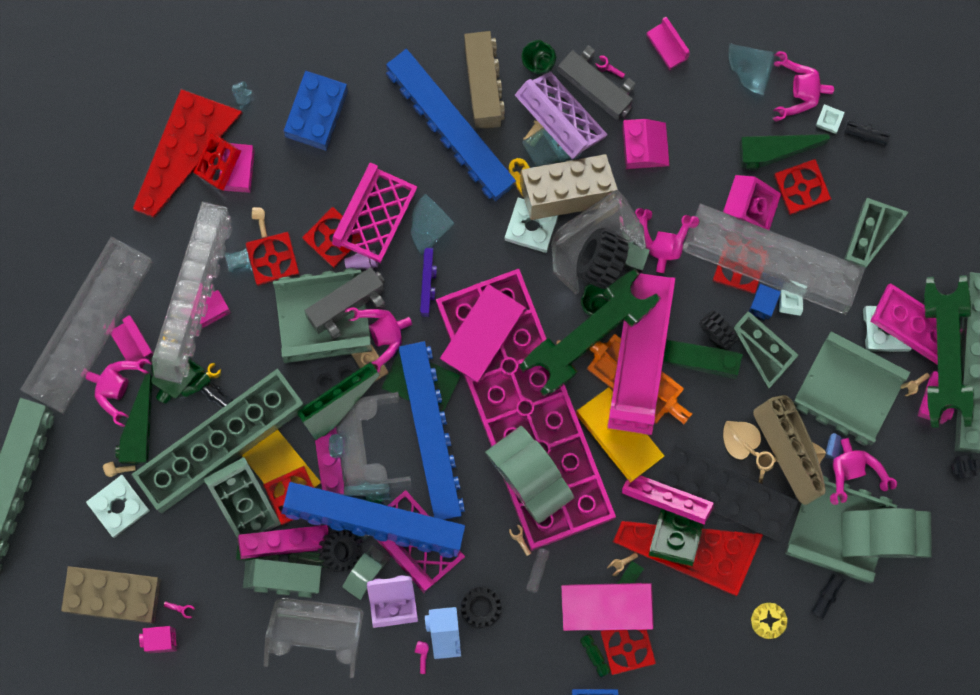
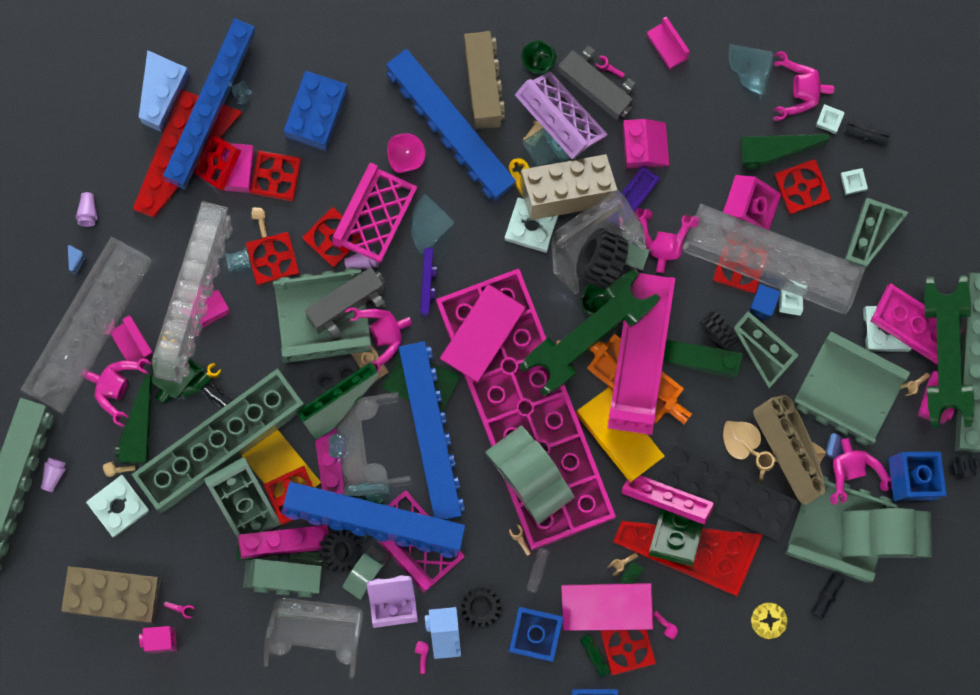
none -> lavender cone [41,458,66,492]
none -> medium blue slope [68,245,86,275]
none -> lavender cone [75,192,98,227]
none -> light blue wedge [139,50,190,132]
none -> blue brick [163,18,256,189]
none -> red piece [250,150,302,202]
none -> dark pink helmet [387,133,426,173]
none -> blue brick [509,607,563,663]
none -> dark purple plate [603,166,660,230]
none -> dark pink hand [653,611,678,640]
none -> light aqua plate [840,168,868,196]
none -> blue brick [888,452,947,502]

